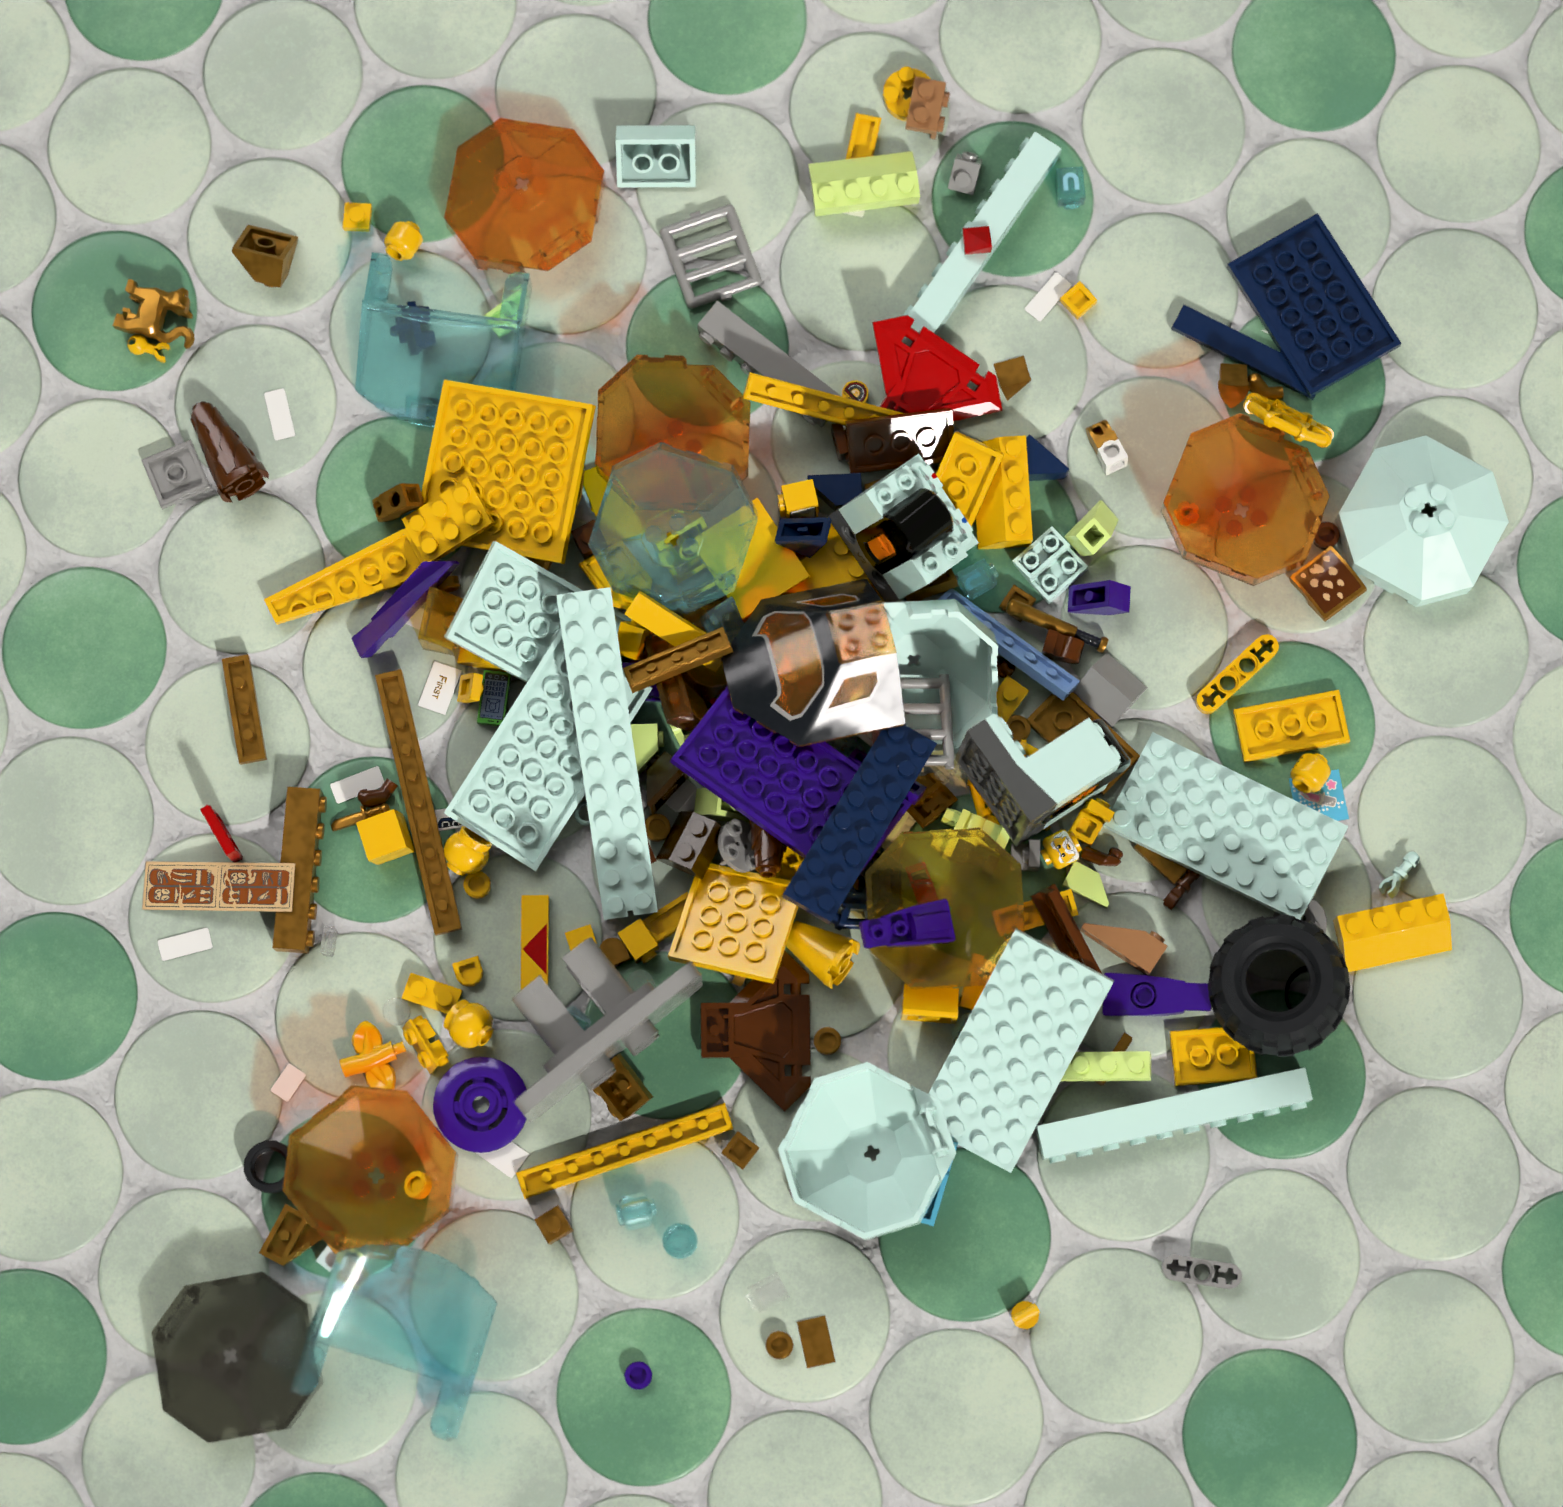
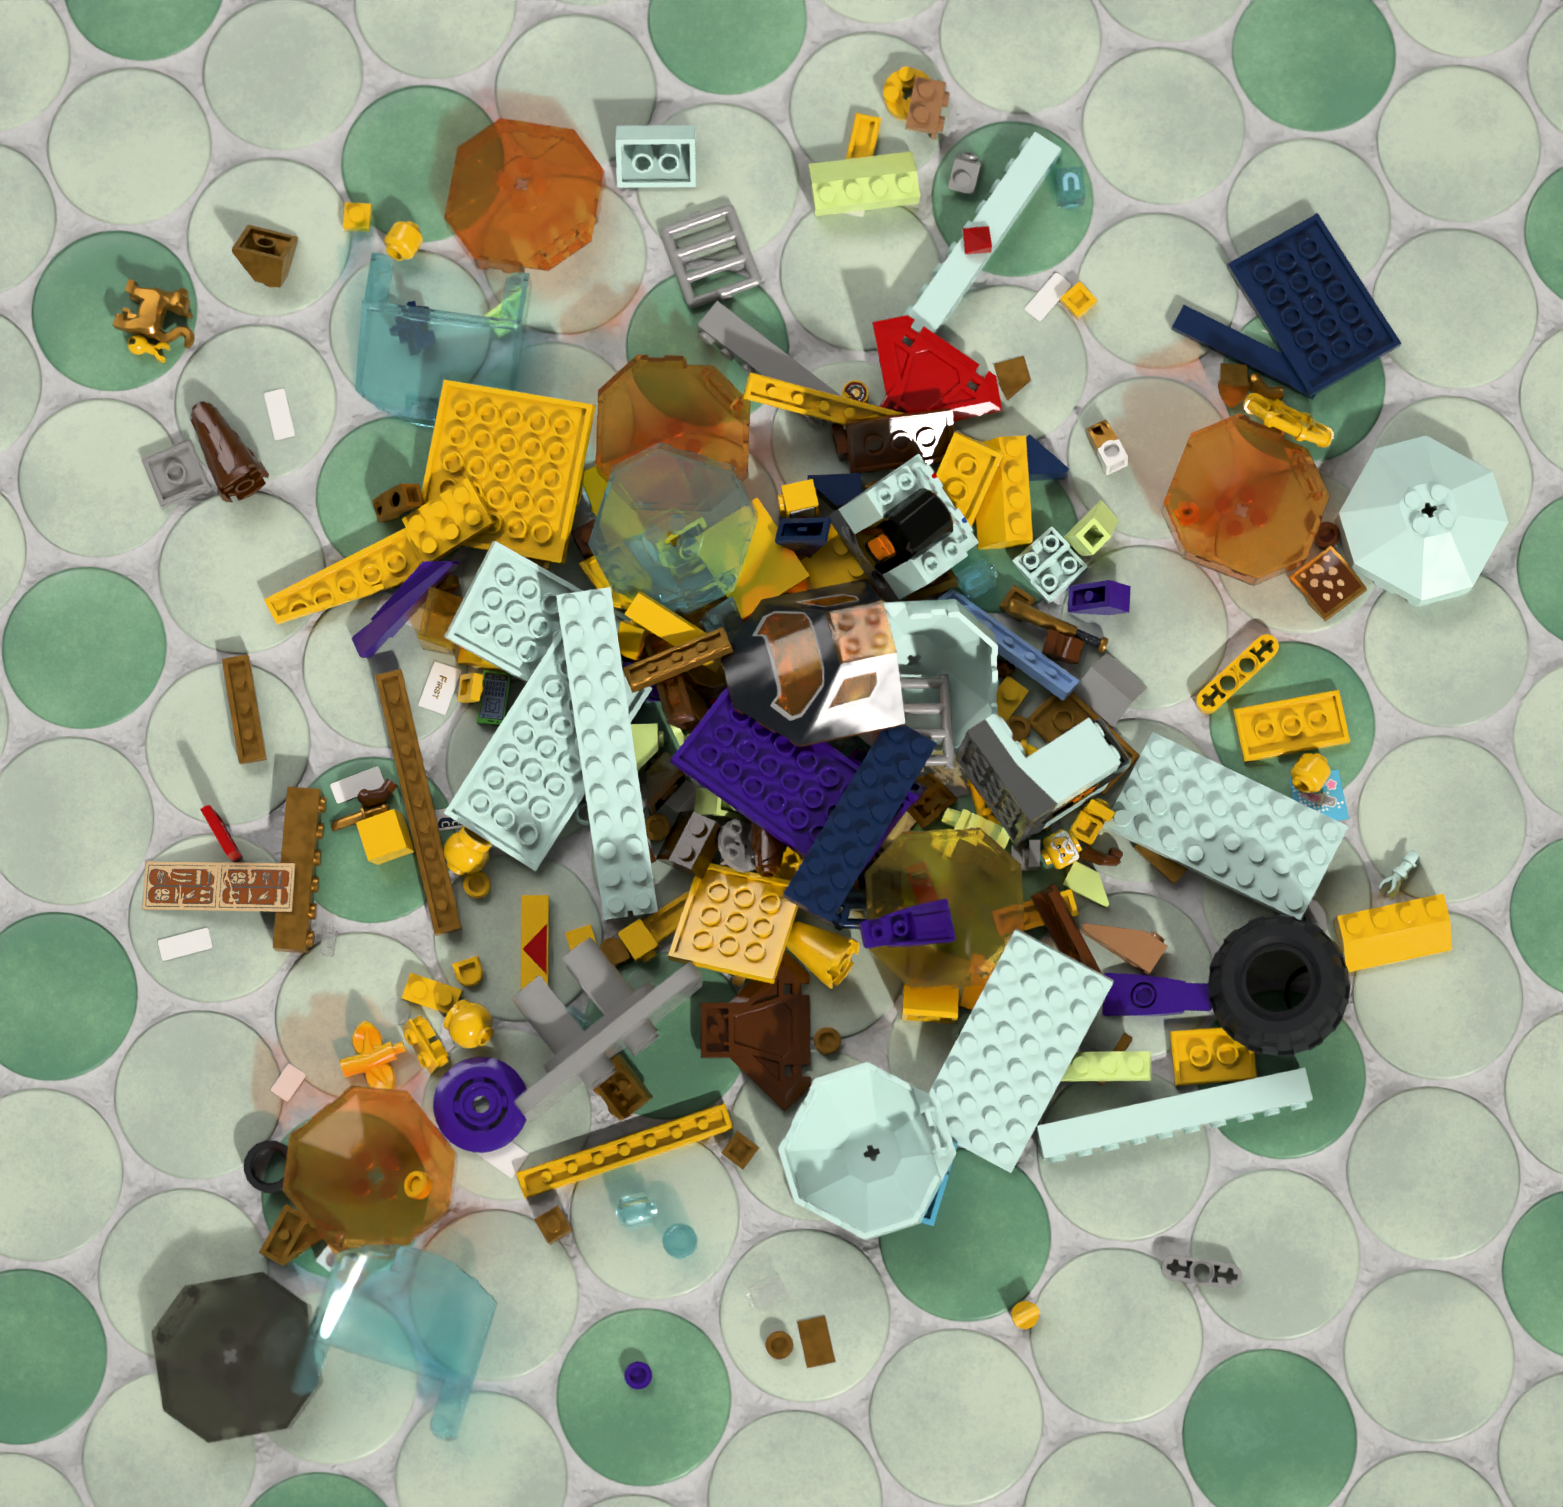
reddish brown piece [1163,869,1201,910] -> none

